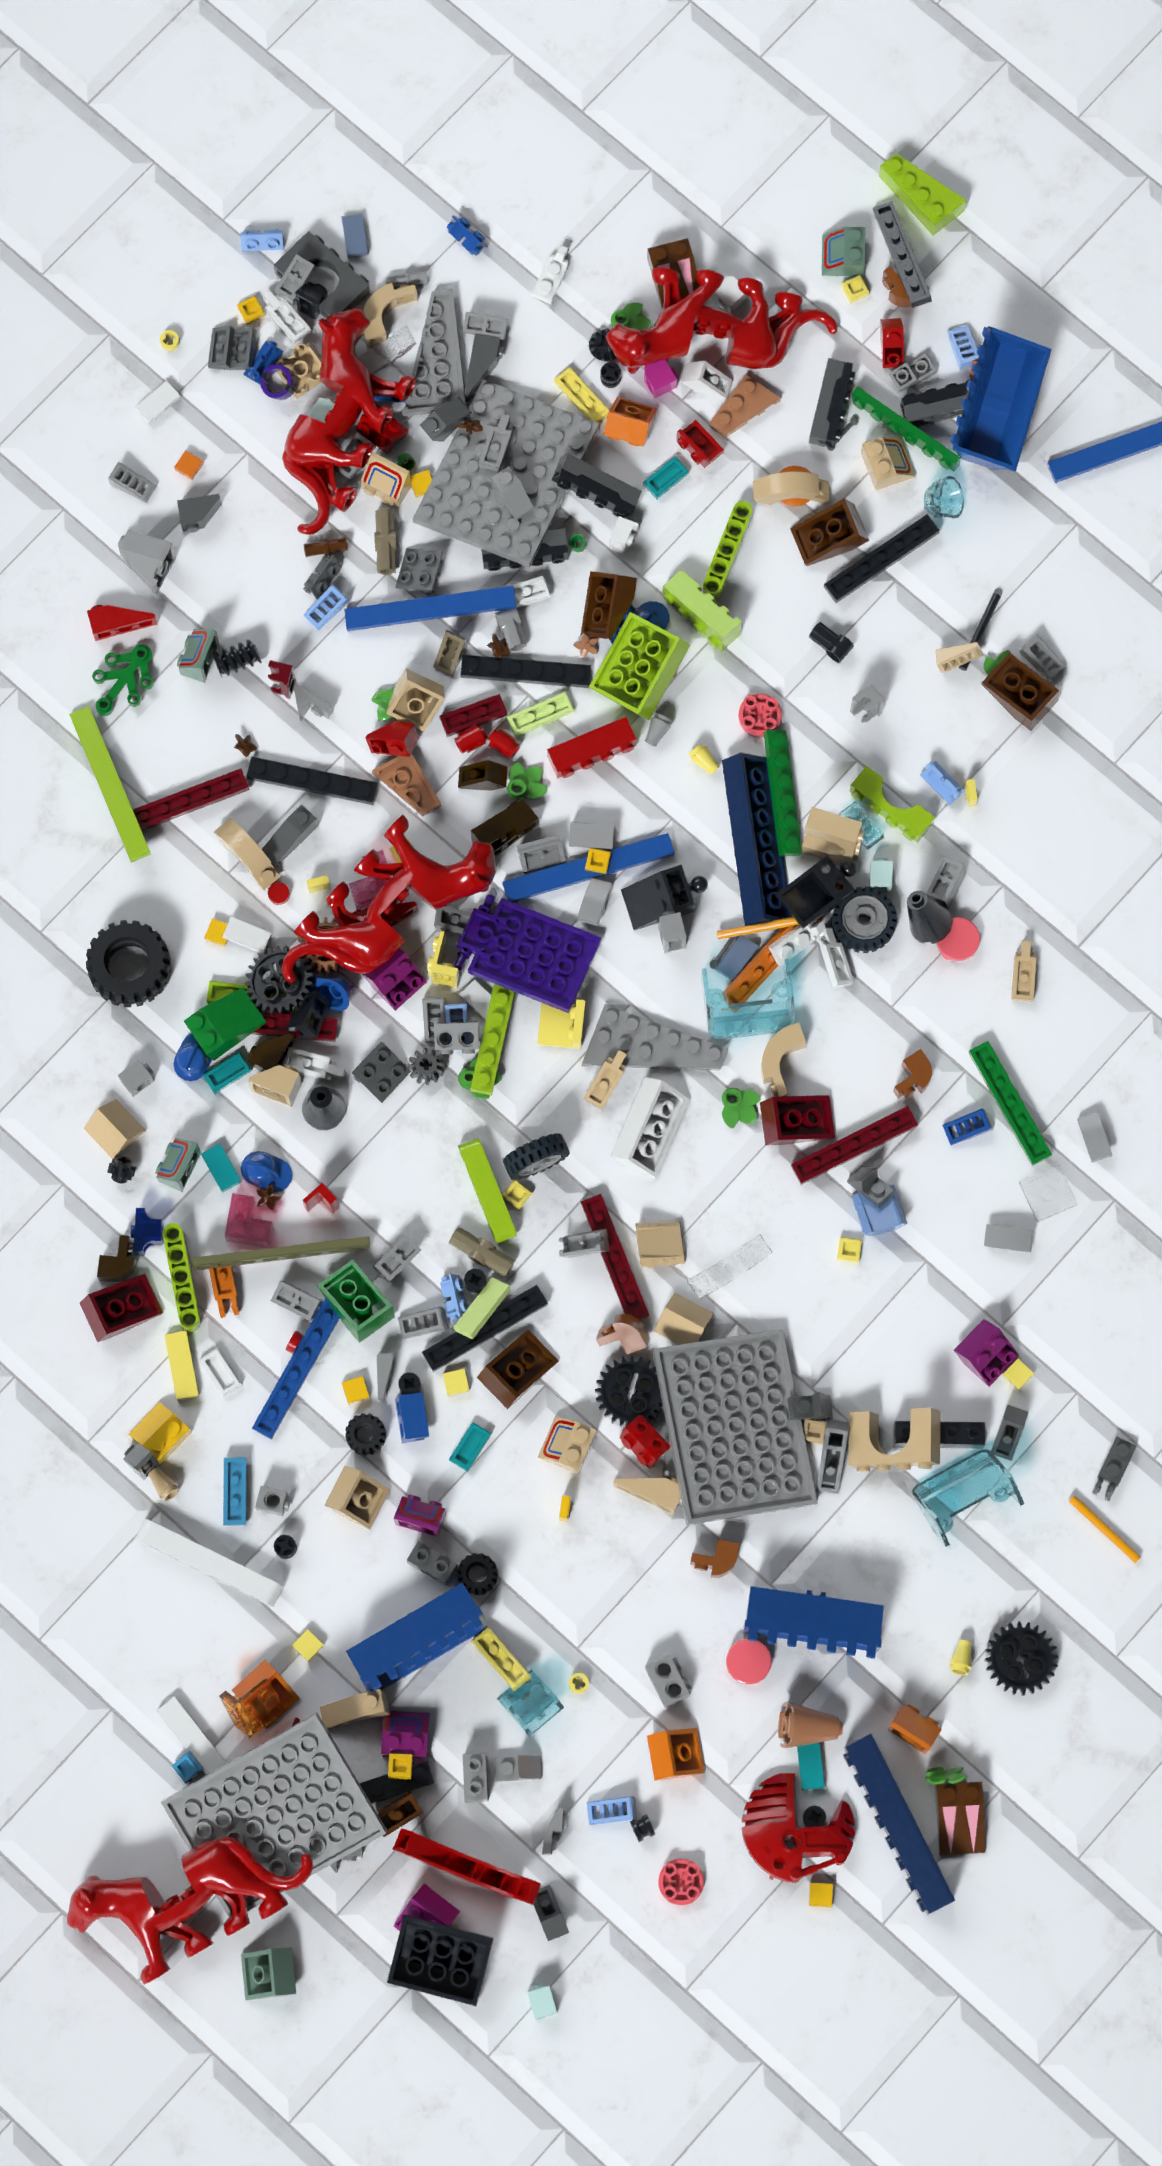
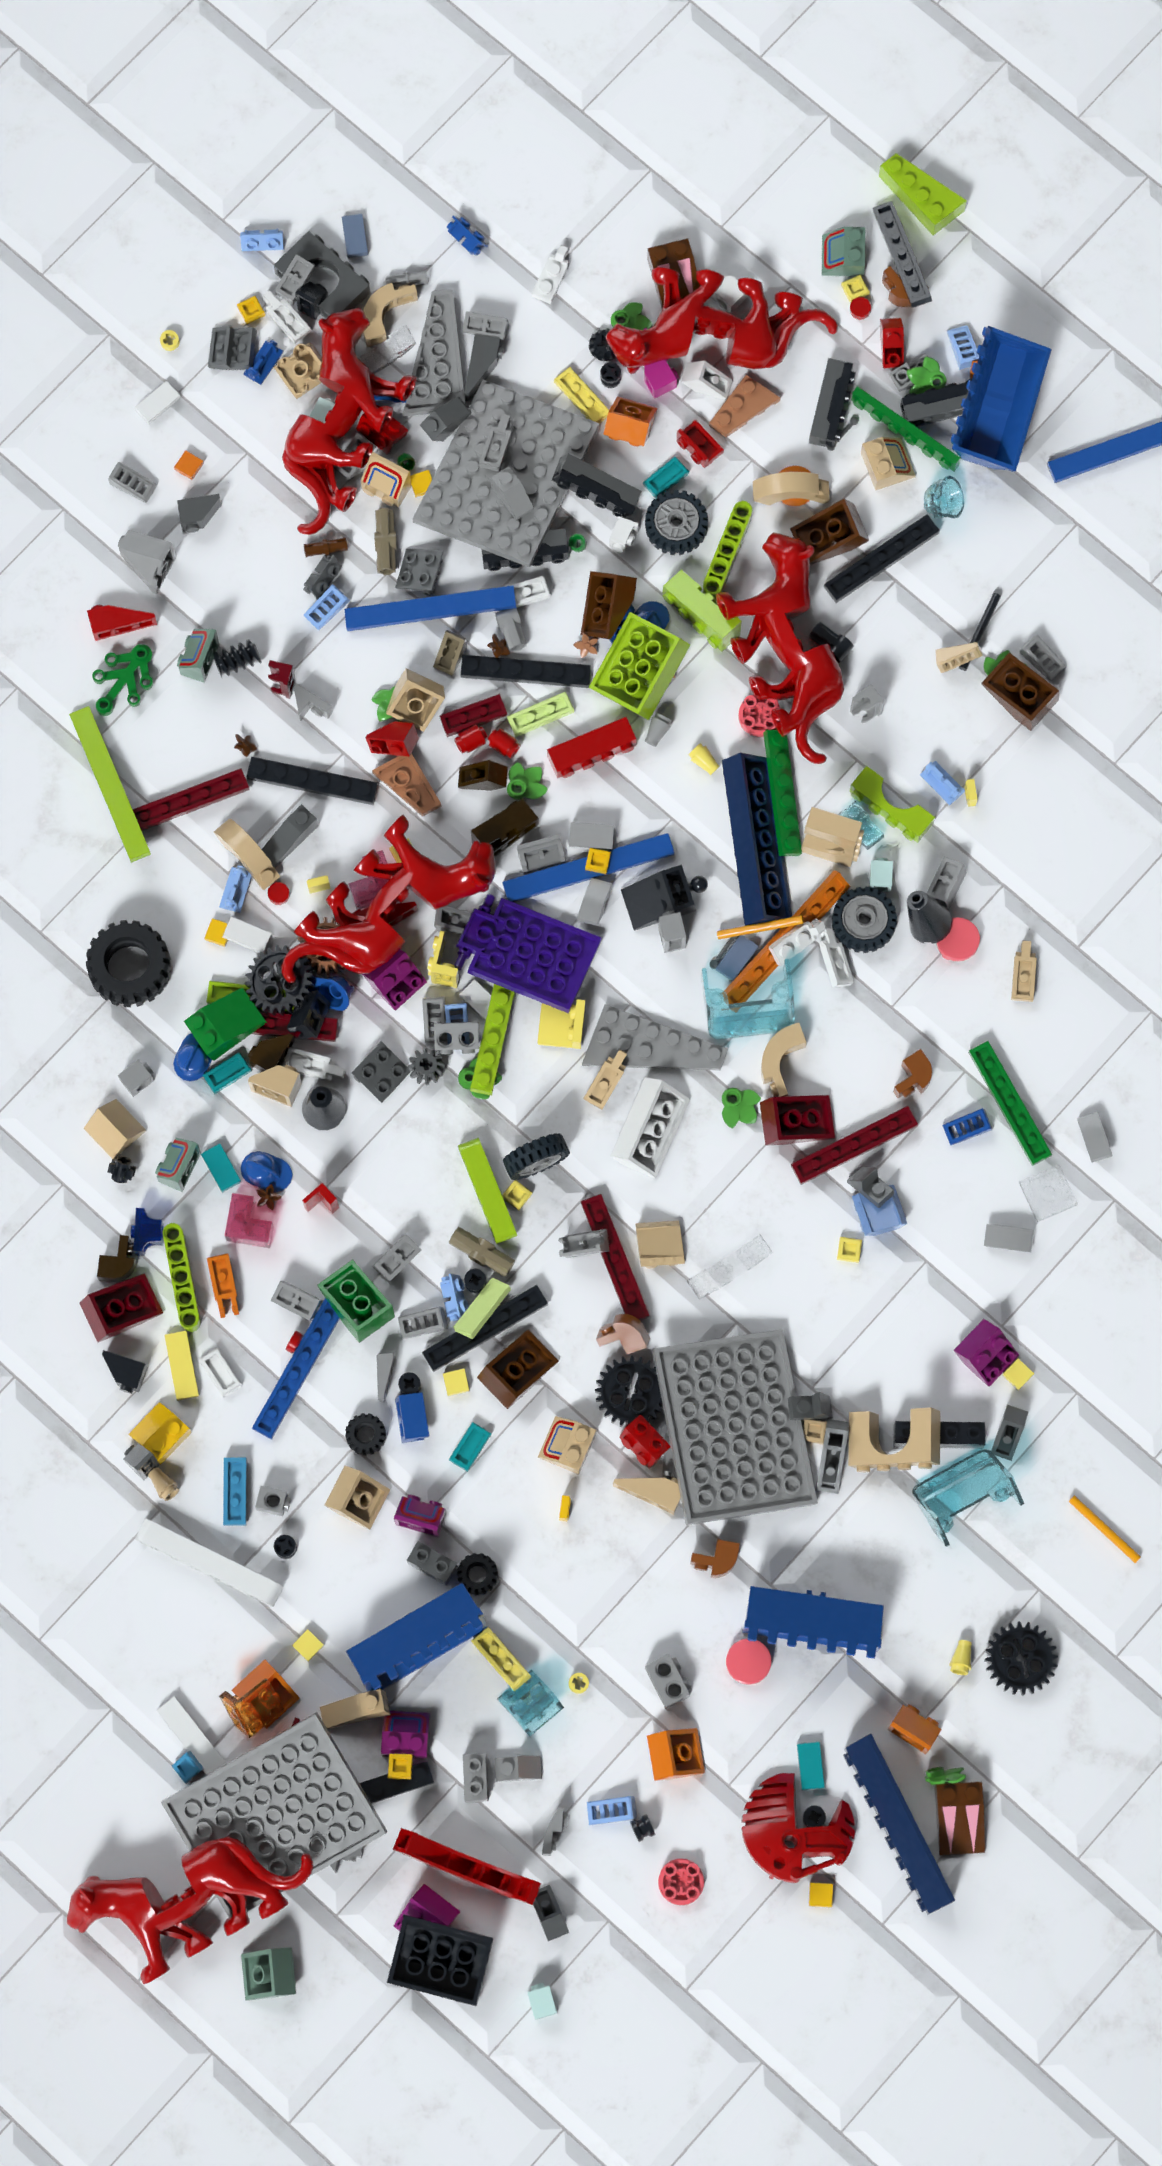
olive tile [192,1236,370,1271] -> none
dark purple piece [260,364,297,400] -> none
yellow tile [341,1376,370,1405] -> none
reddish brown brick [377,1791,423,1837] -> none
reddish brown plant [457,419,483,435] -> none
tan slope [654,1292,714,1345] -> none
black slope [776,855,857,929] -> none
nougat cone [778,1702,843,1748] -> none
dark grey hinge [1092,1436,1137,1501] -> none
none -> black slope [102,1350,148,1394]
none -> light blue hinge [219,865,252,913]
none -> wheel [645,490,708,555]
none -> red animal [716,533,844,764]
none -> red tile [850,297,871,320]
none -> bright green plate [907,357,947,394]

